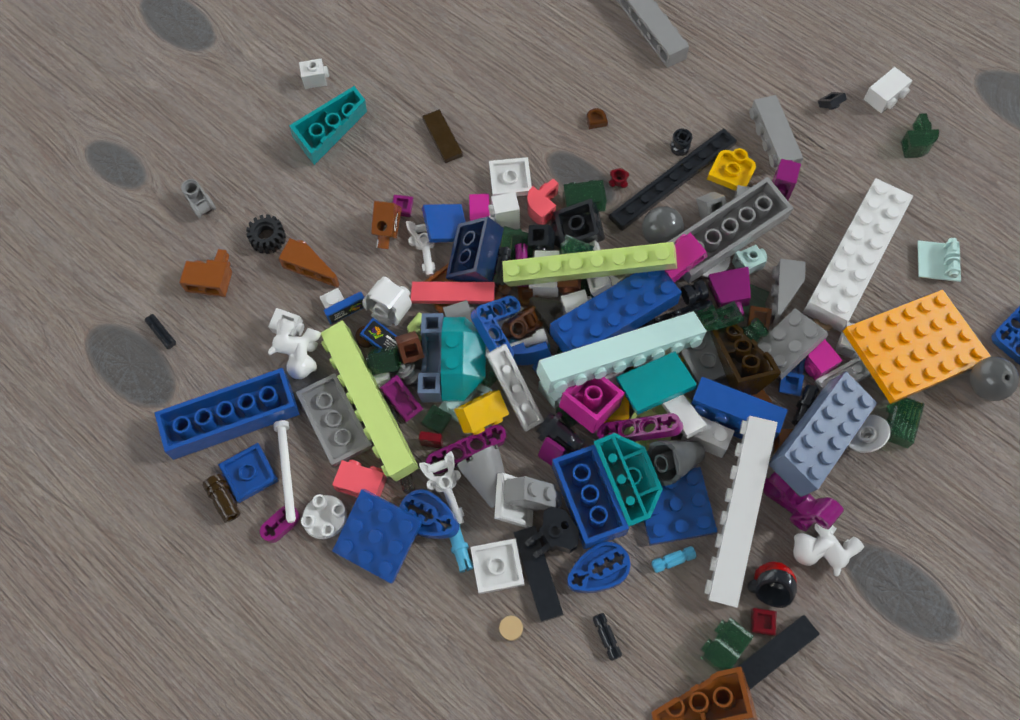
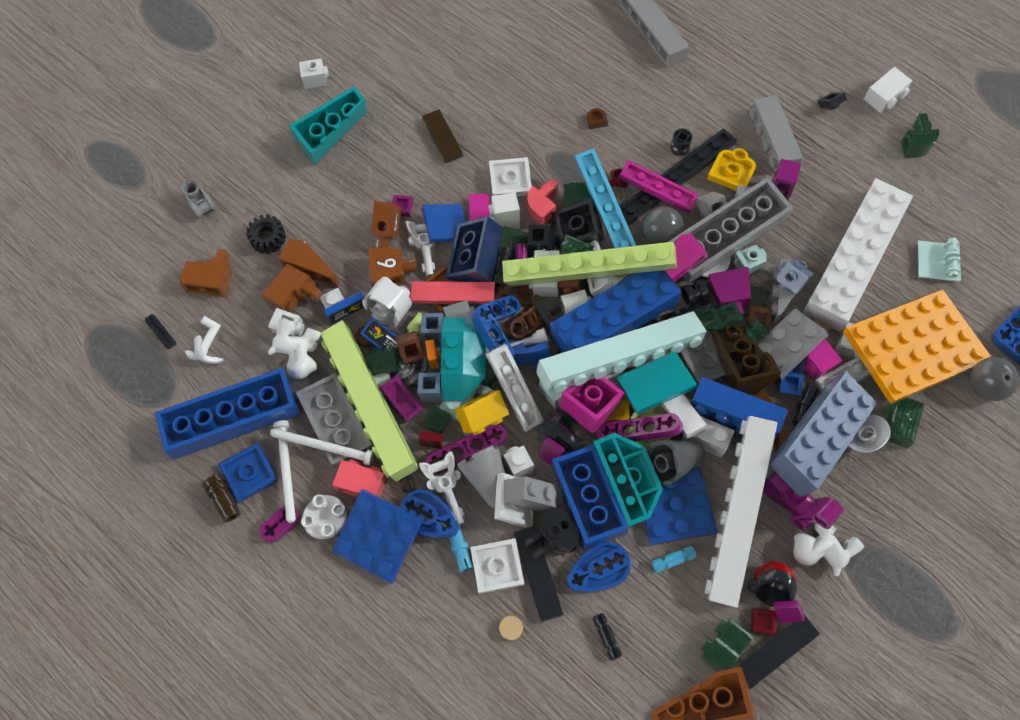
none -> white piece [185,316,224,364]
none -> dark orange hinge [262,264,322,312]
none -> white bar [270,428,374,466]
none -> dark orange torso [368,248,417,287]
none -> orange plate [425,340,441,370]
none -> white brick [504,445,534,478]
none -> medium azure plate [574,148,636,248]
none -> dark pink tile [618,160,699,214]
none -> magenta tile [774,600,804,623]
none -> sand blue brick [776,259,813,294]

